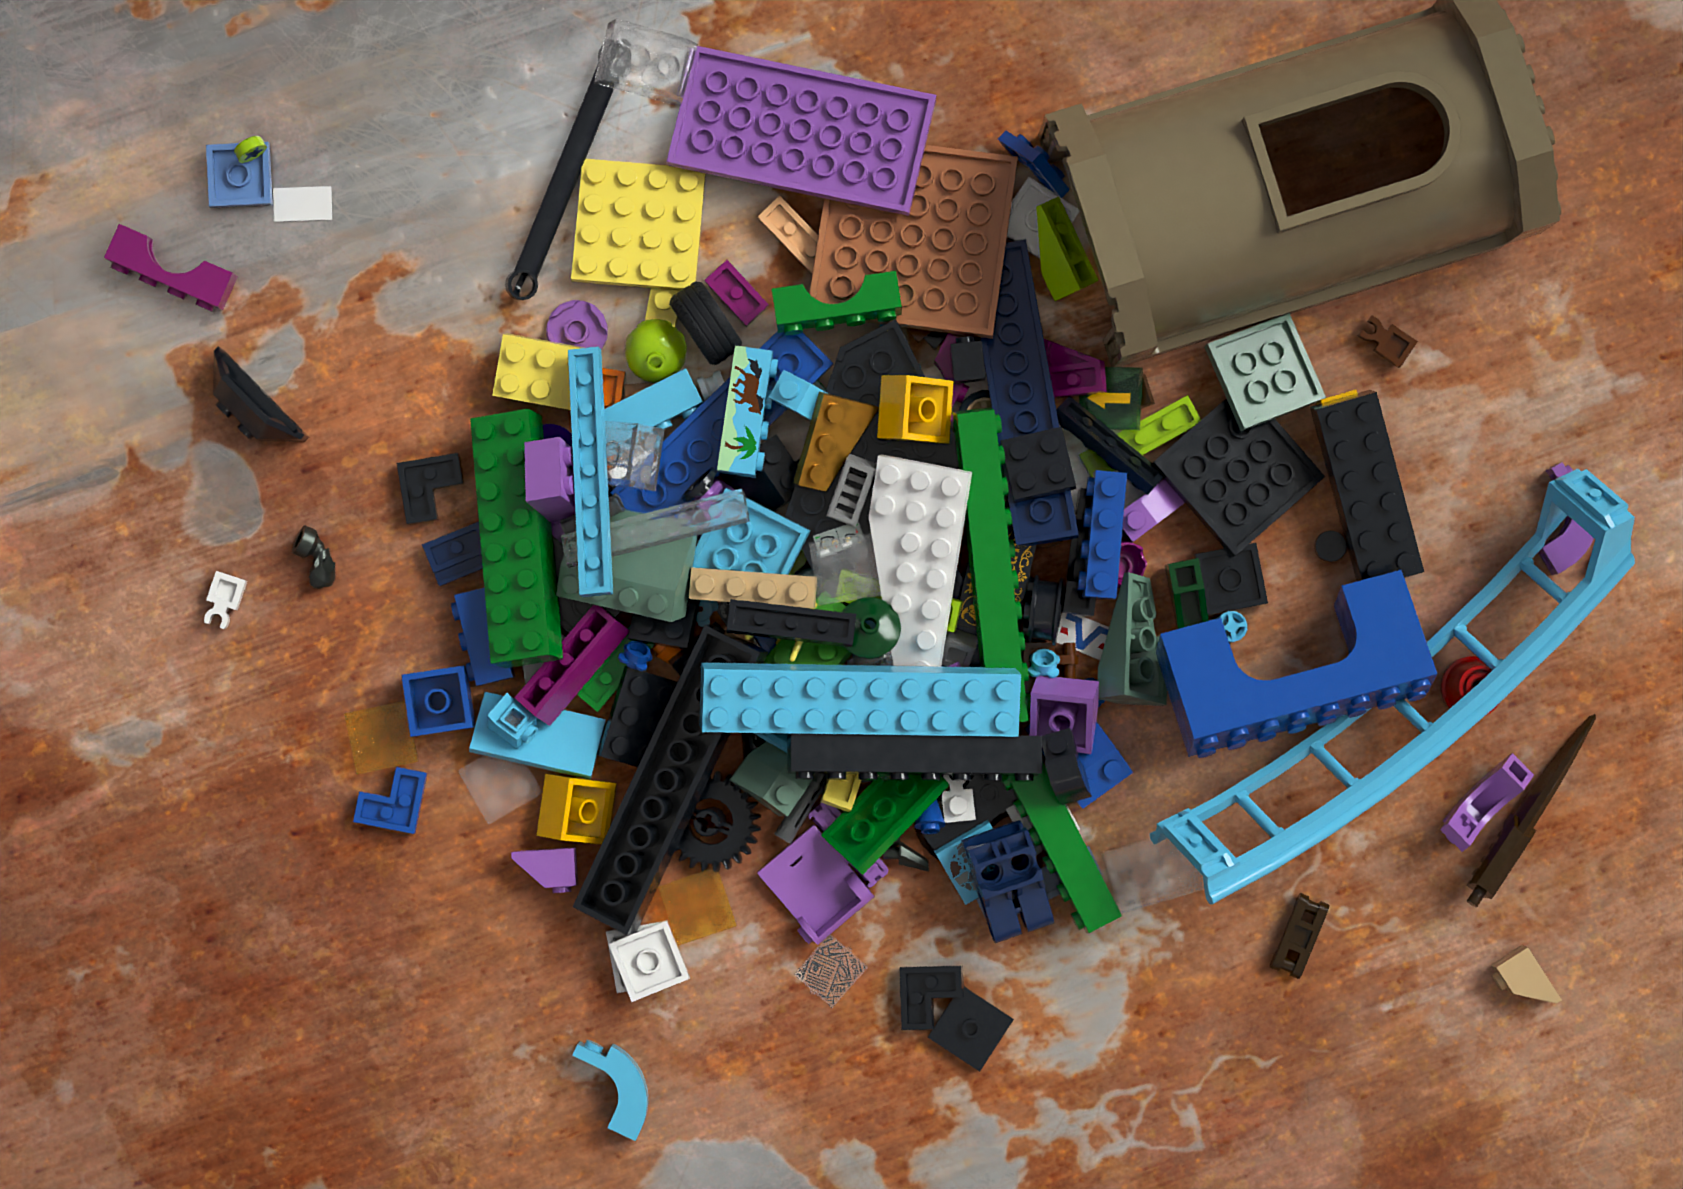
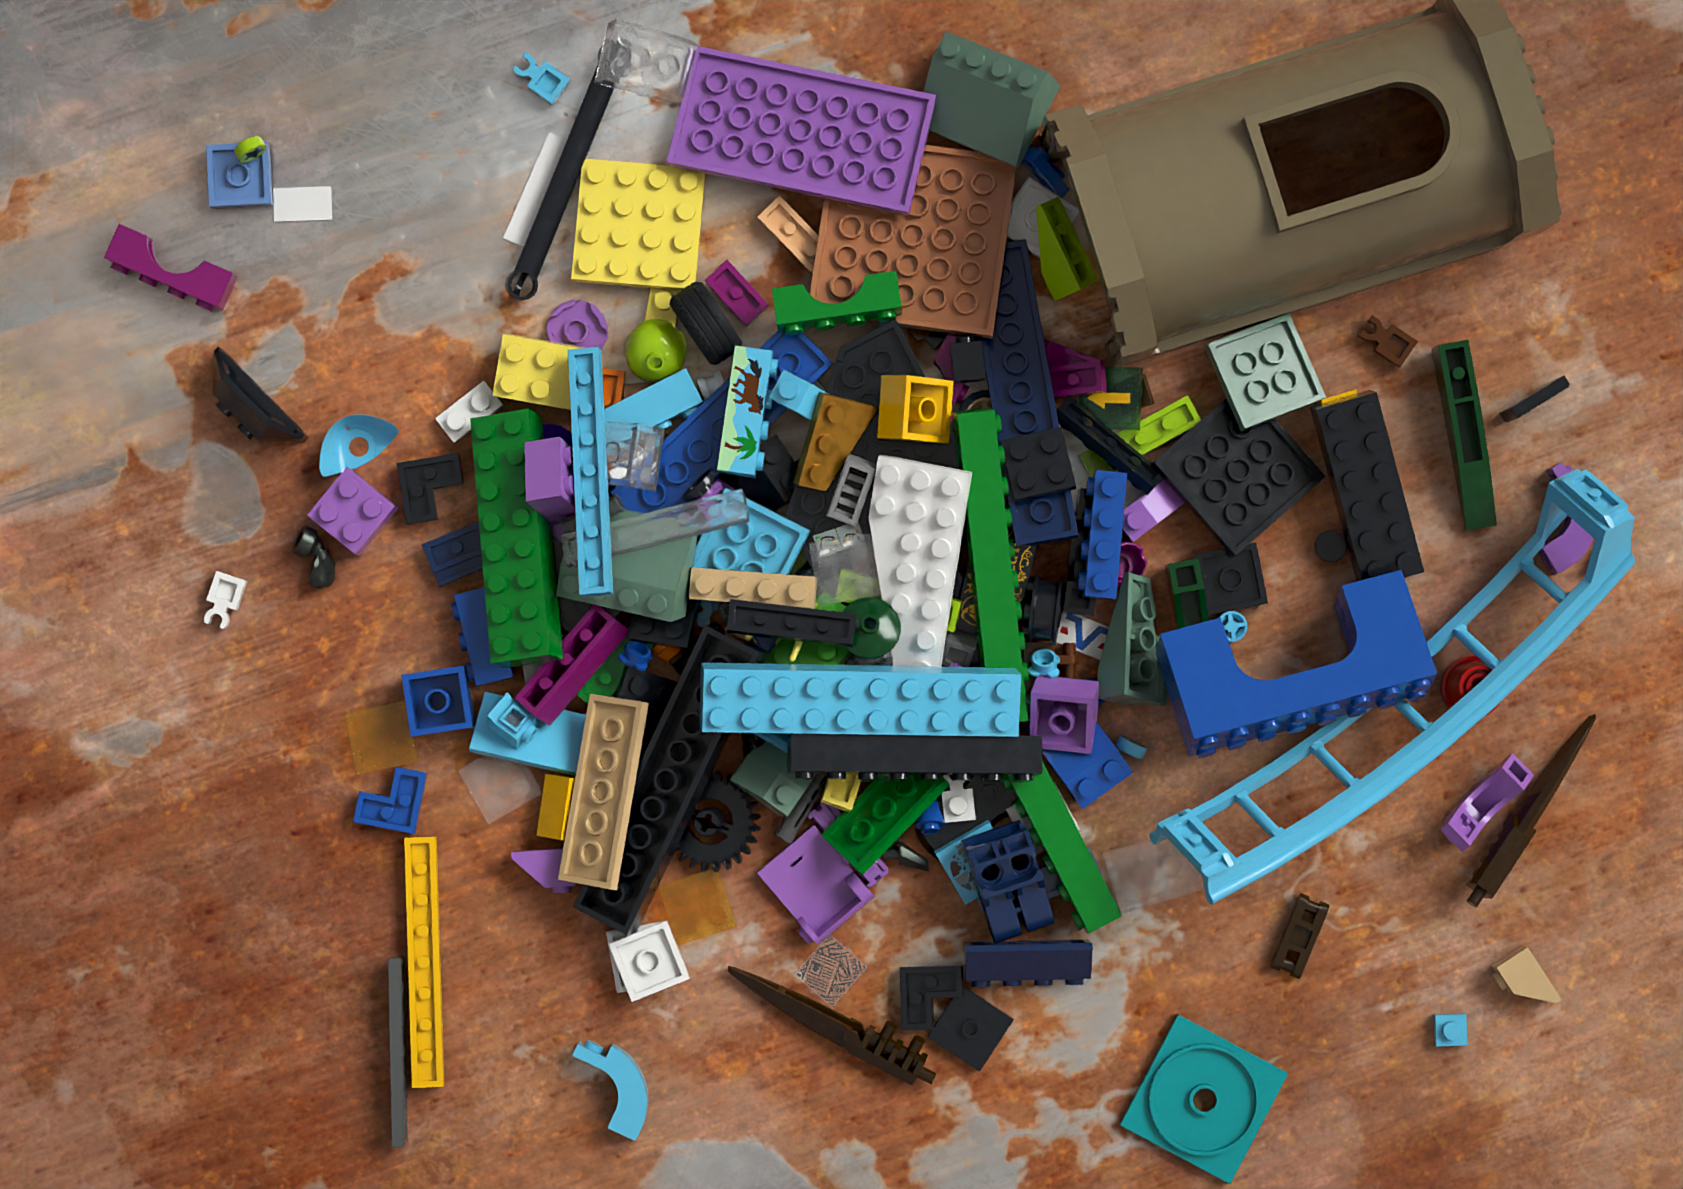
black brick [1042,728,1092,805] -> none
none -> medium lavender brick [307,467,399,556]
none -> medium azure piece [319,414,399,477]
none -> dark grey tile [388,956,408,1147]
none -> yellow plate [404,836,444,1088]
none -> white plate [435,381,504,444]
none -> white sticker [503,132,567,247]
none -> medium azure plate [513,53,571,106]
none -> tan plate [558,694,649,890]
none -> dark brown piece [728,966,937,1085]
none -> sand green slope [923,31,1061,168]
none -> dark blue slope [964,939,1093,987]
none -> medium azure tile [1115,735,1148,759]
none -> teal piece [1119,1014,1288,1184]
none -> dark green slope [1432,340,1497,531]
none -> medium azure plate [1433,1013,1468,1047]
none -> black tile [1500,375,1570,423]

